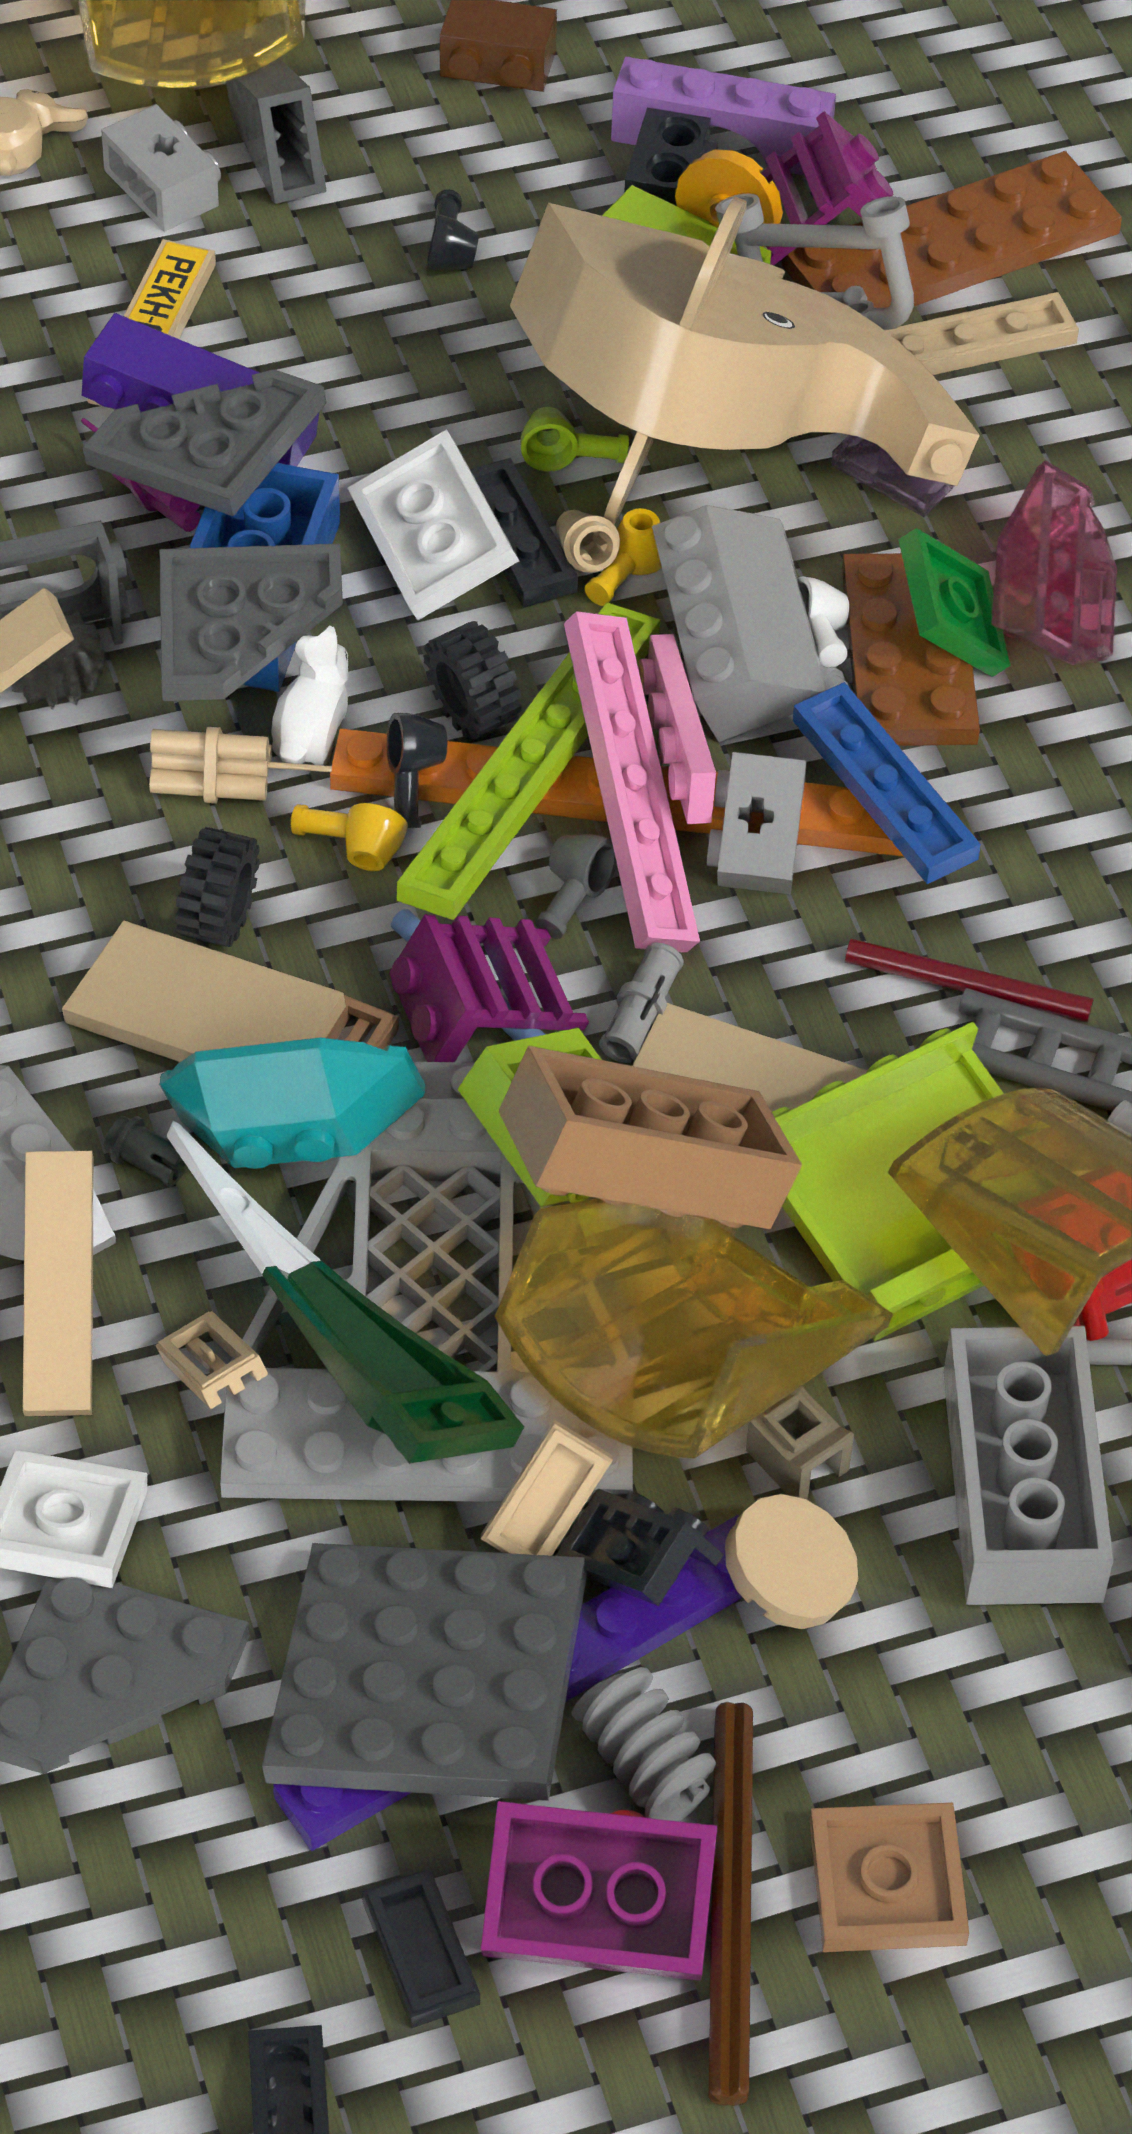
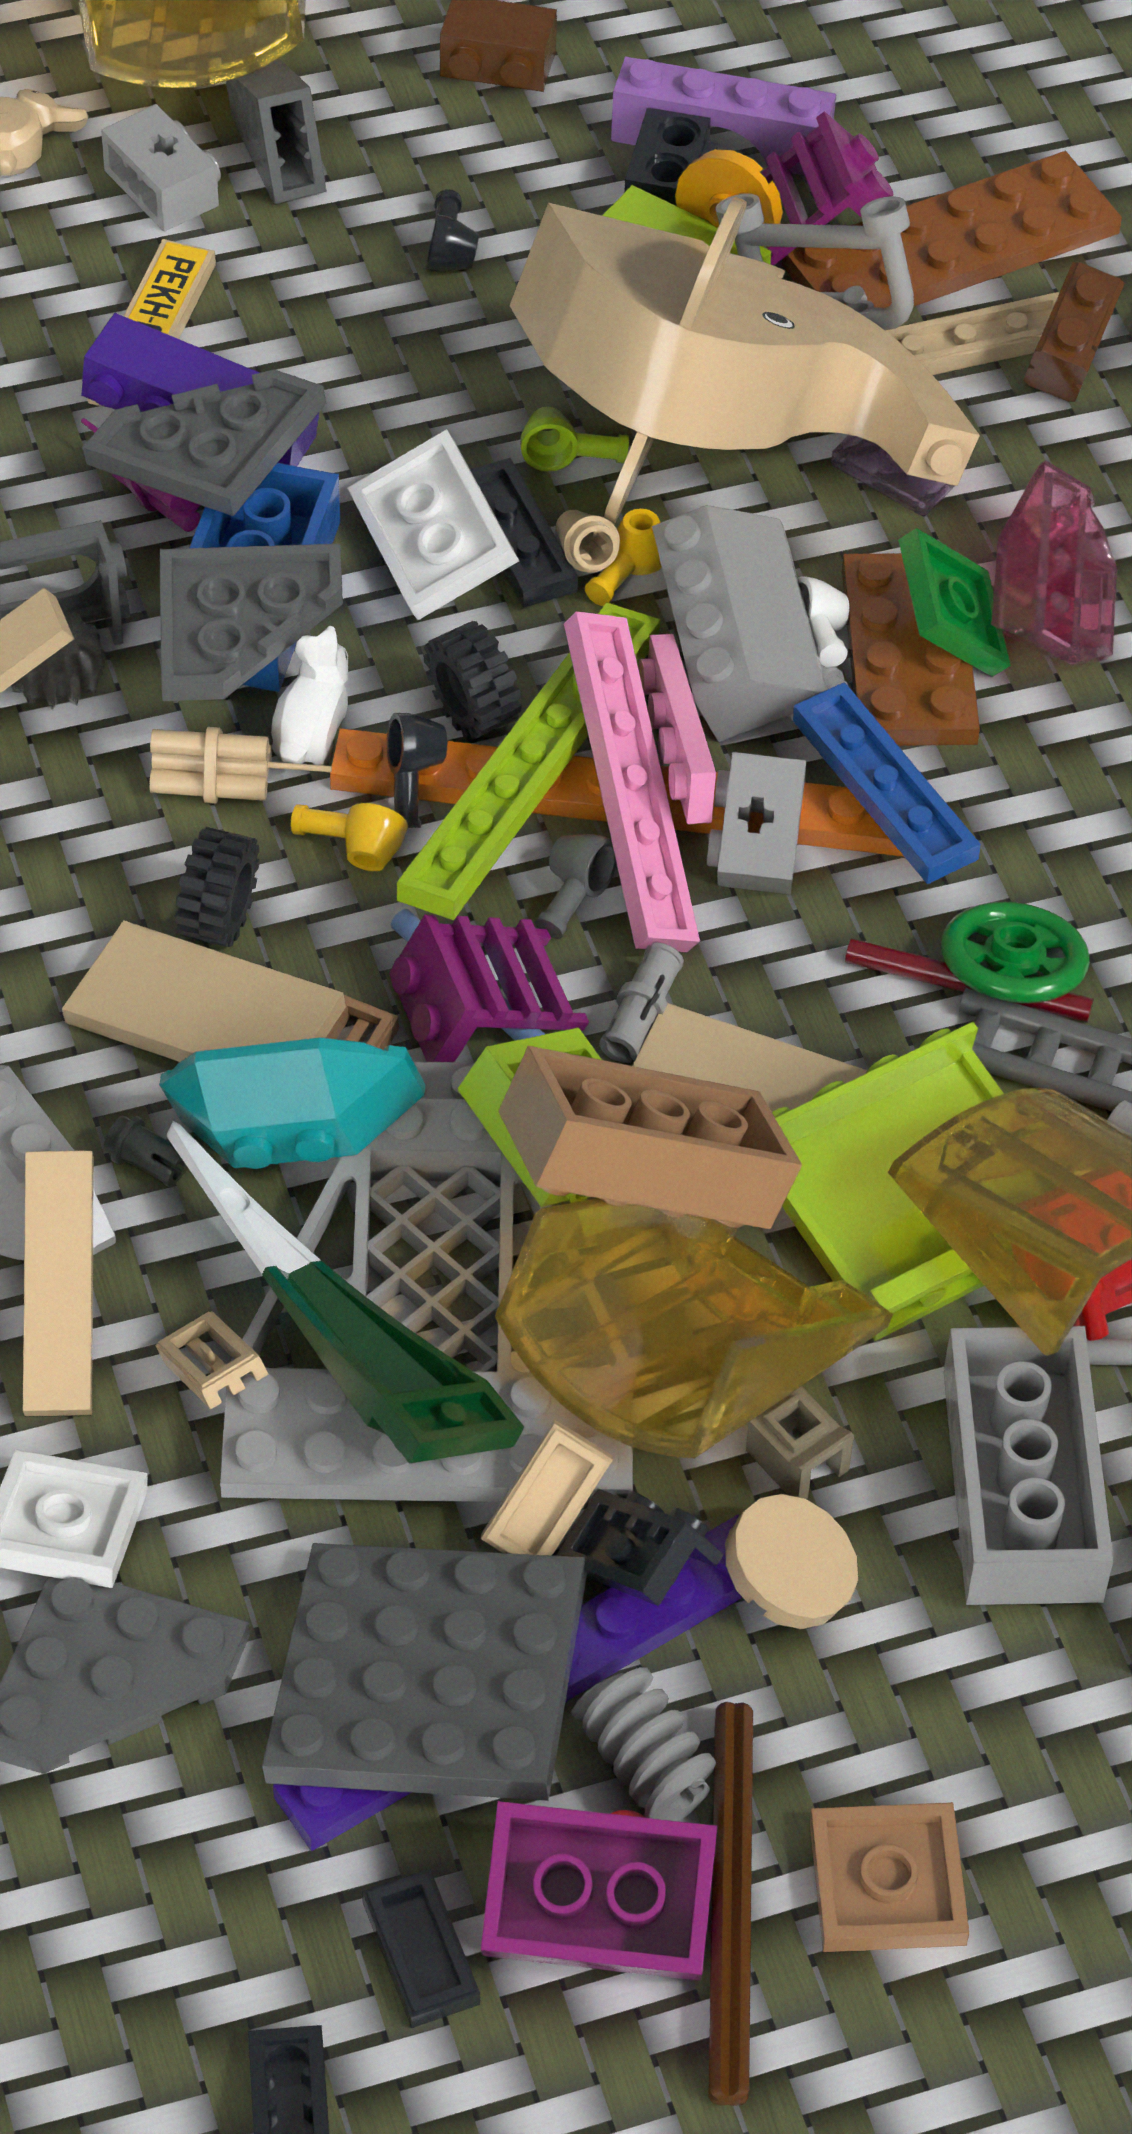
none -> green plate [941,902,1090,1003]
none -> reddish brown brick [1023,262,1125,402]

